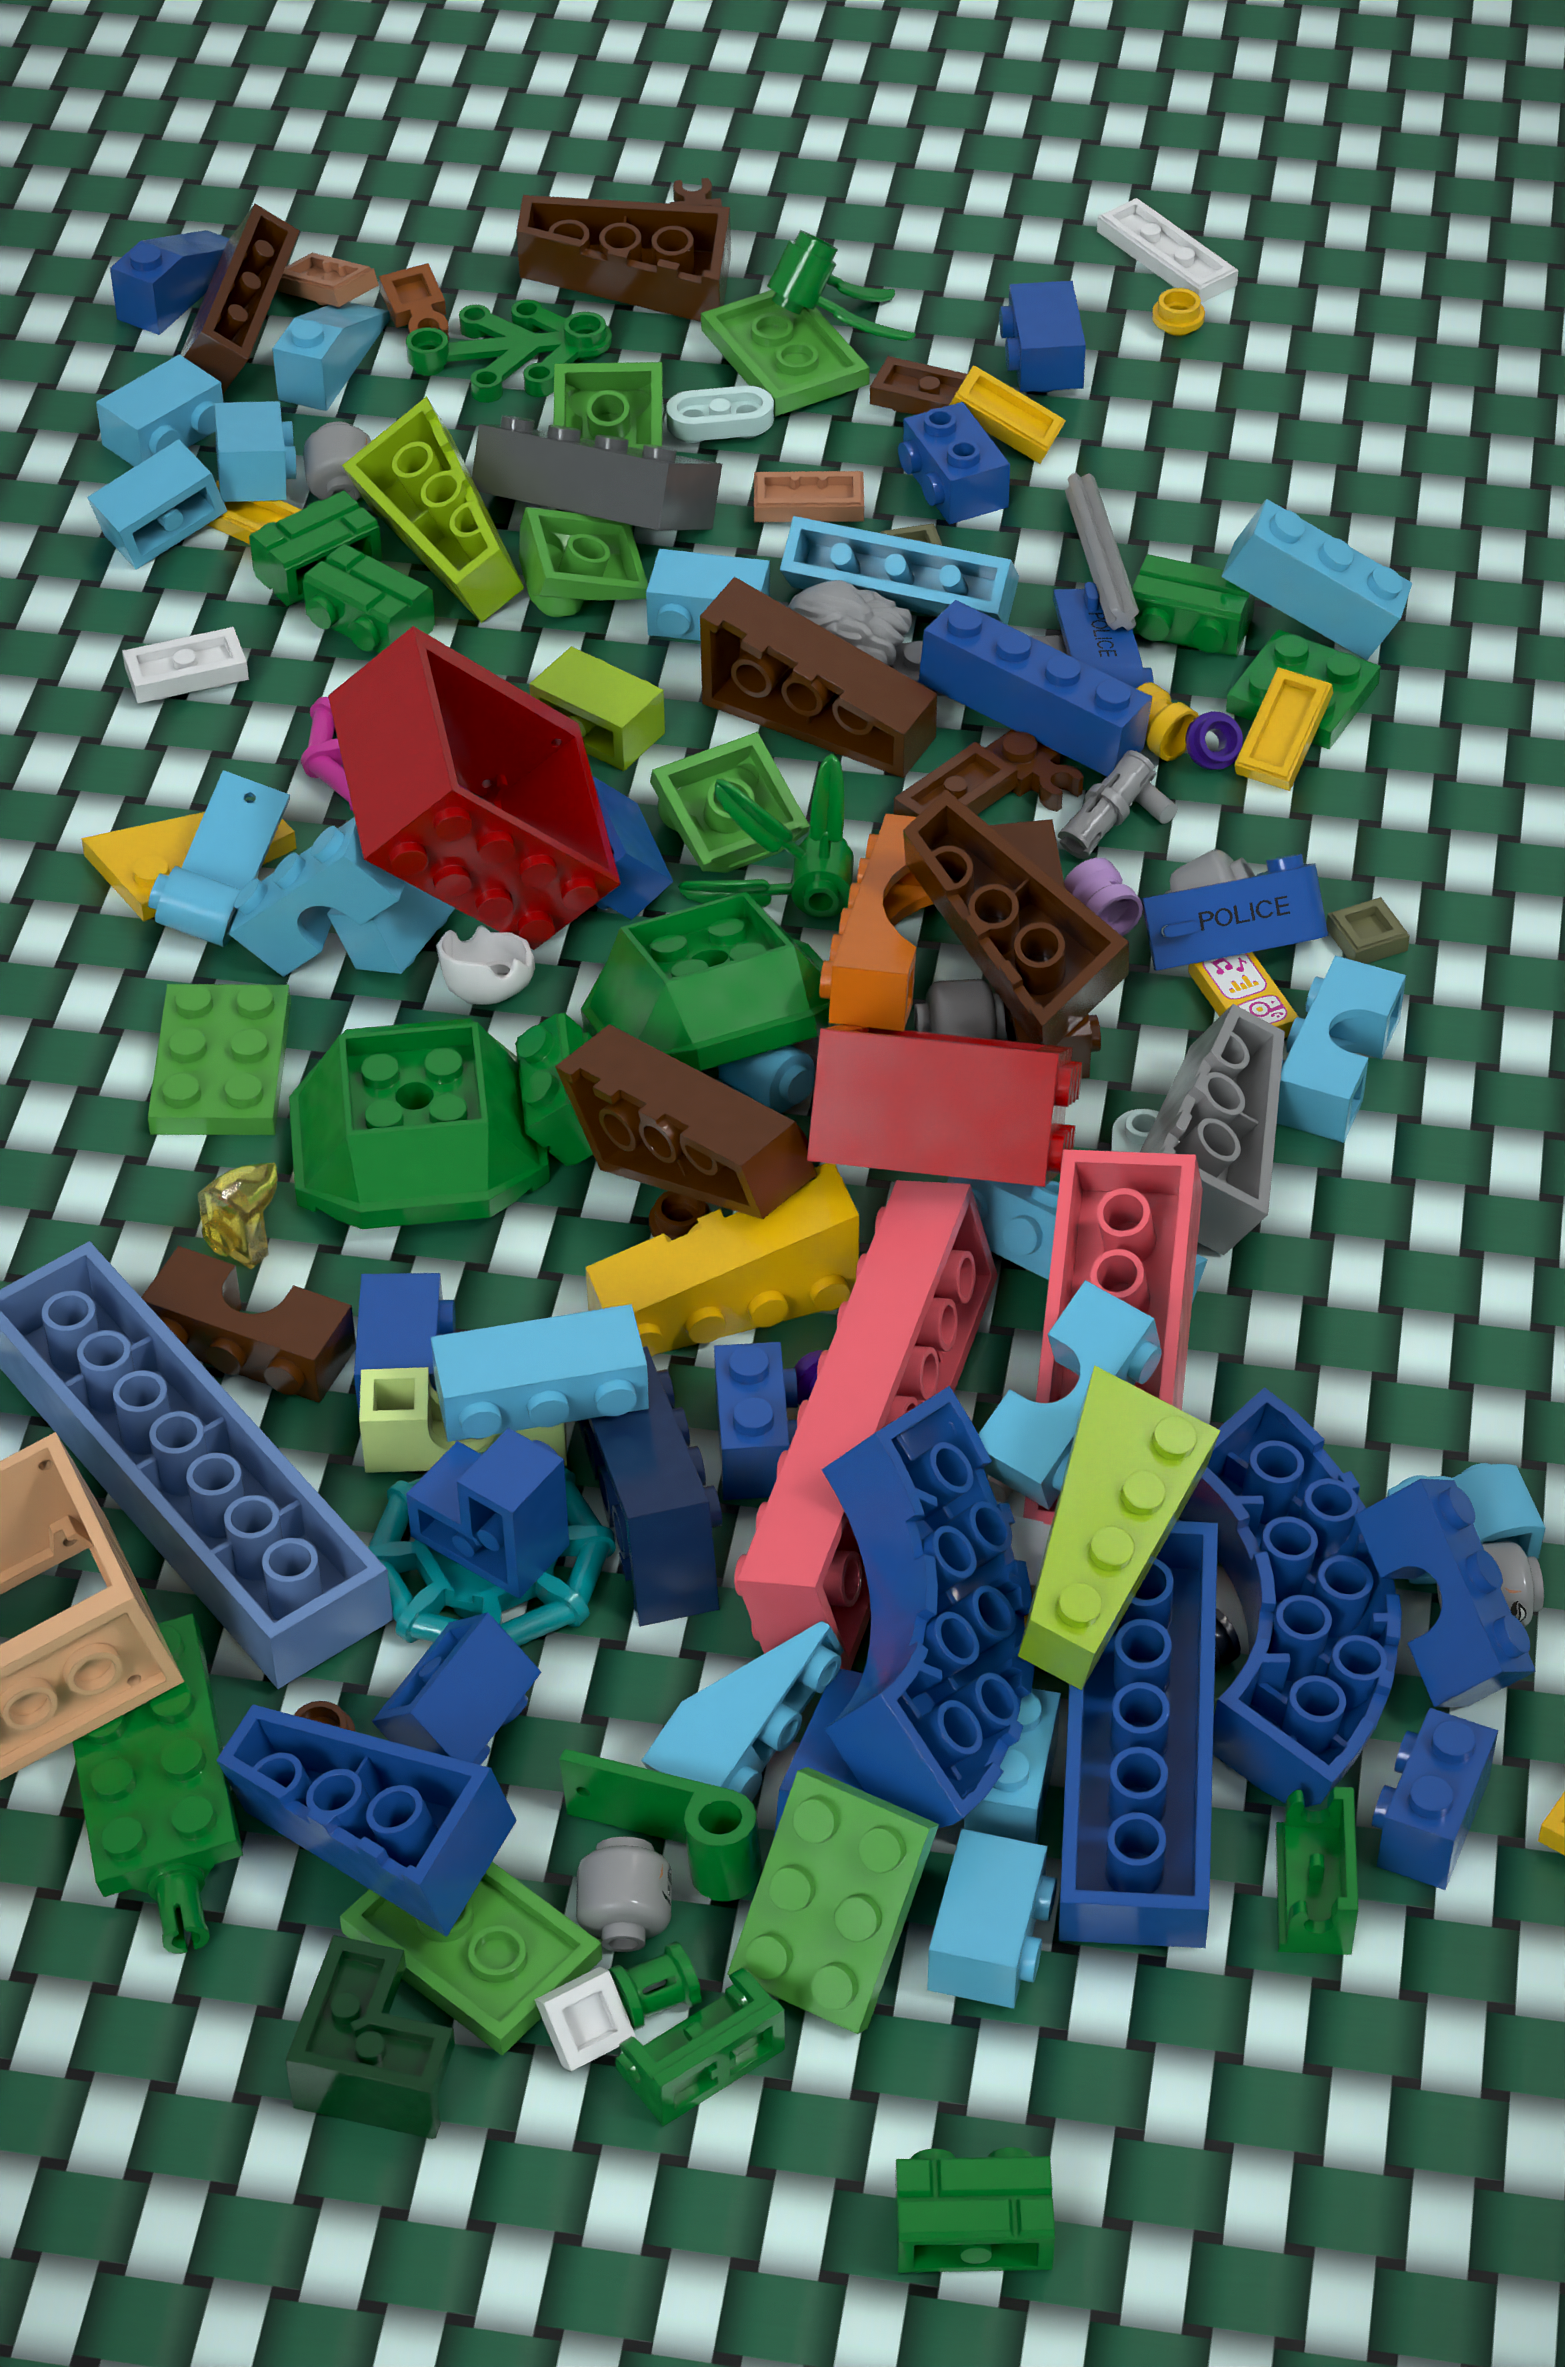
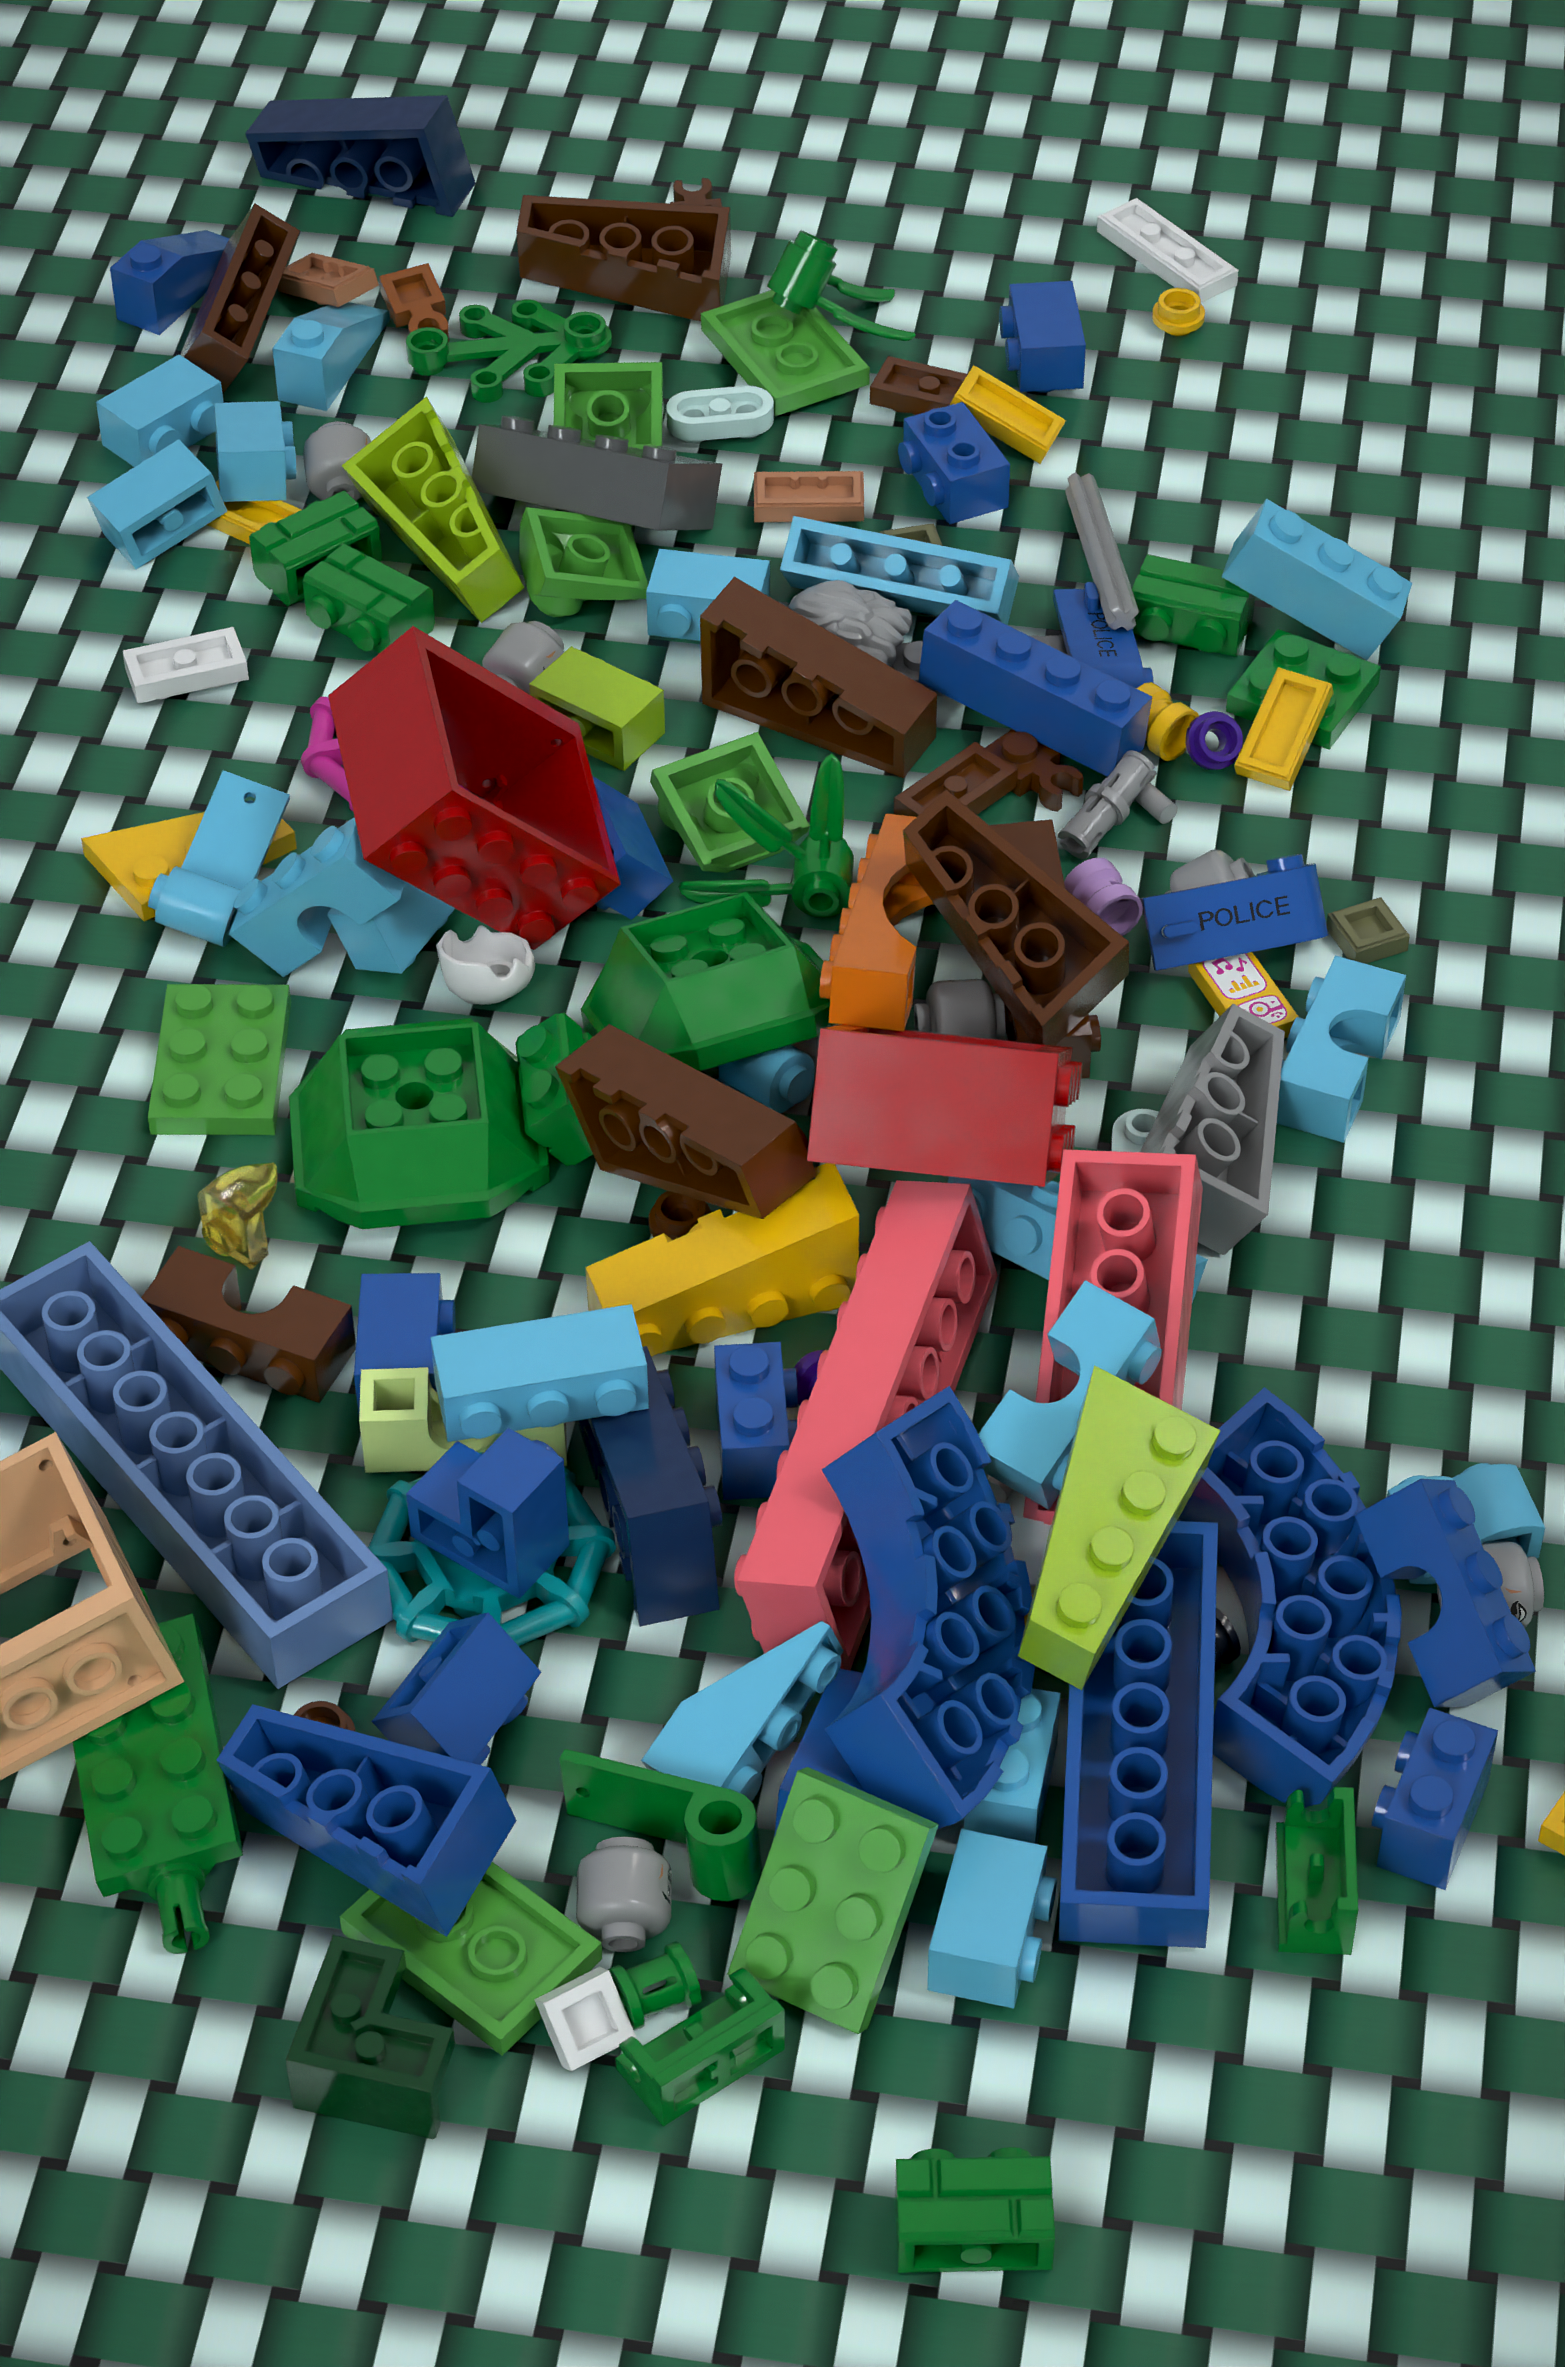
none -> dark blue wedge [245,95,476,217]
none -> light grey head [482,621,564,695]

